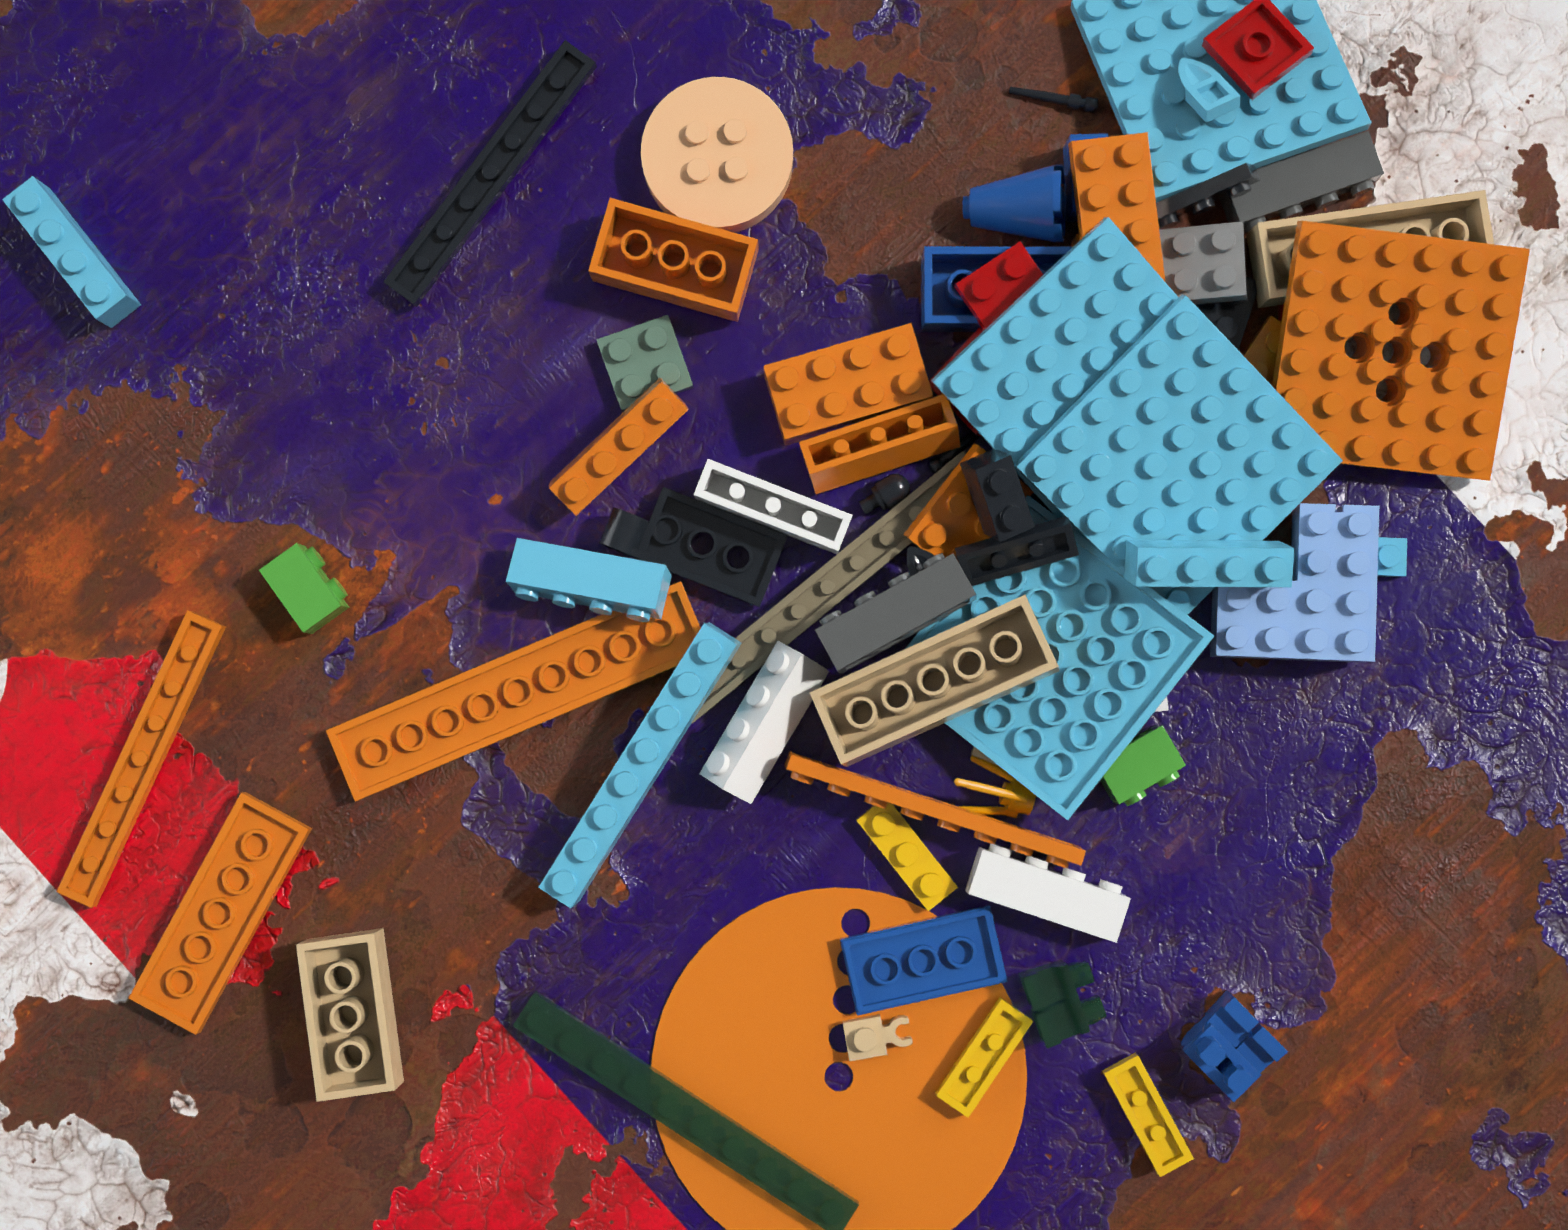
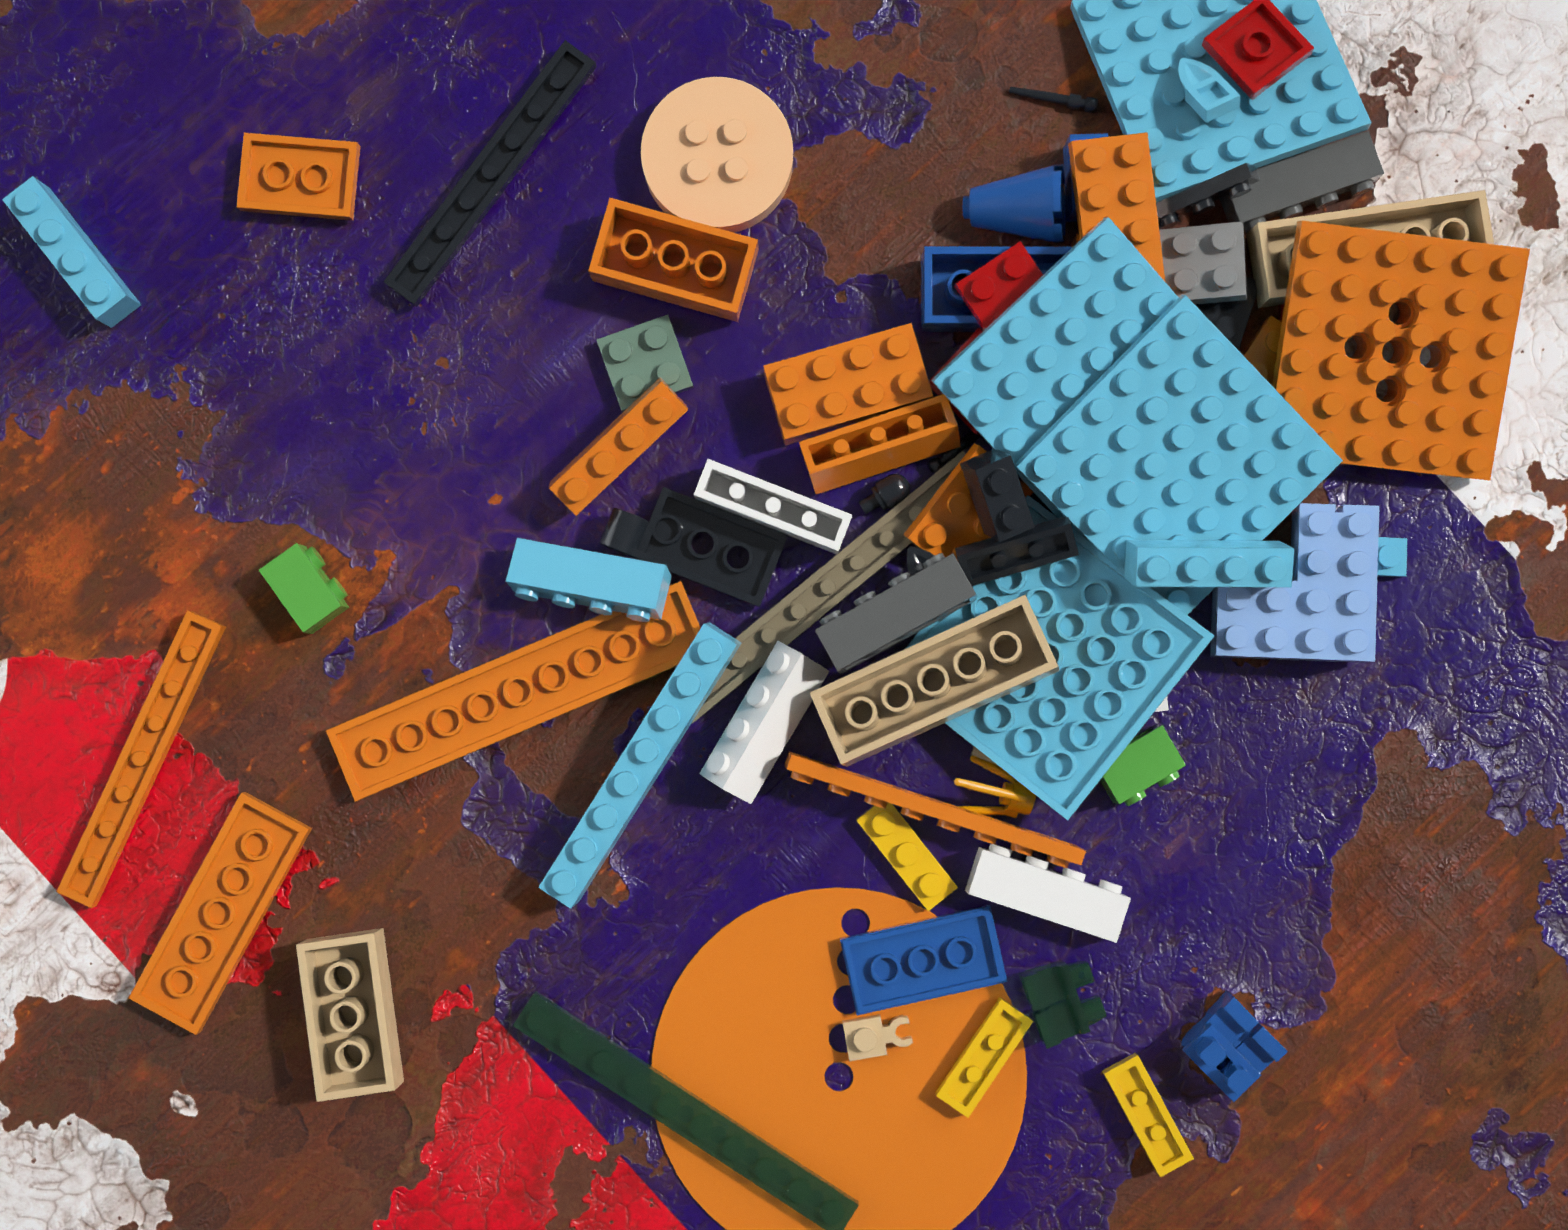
none -> orange plate [236,133,361,221]

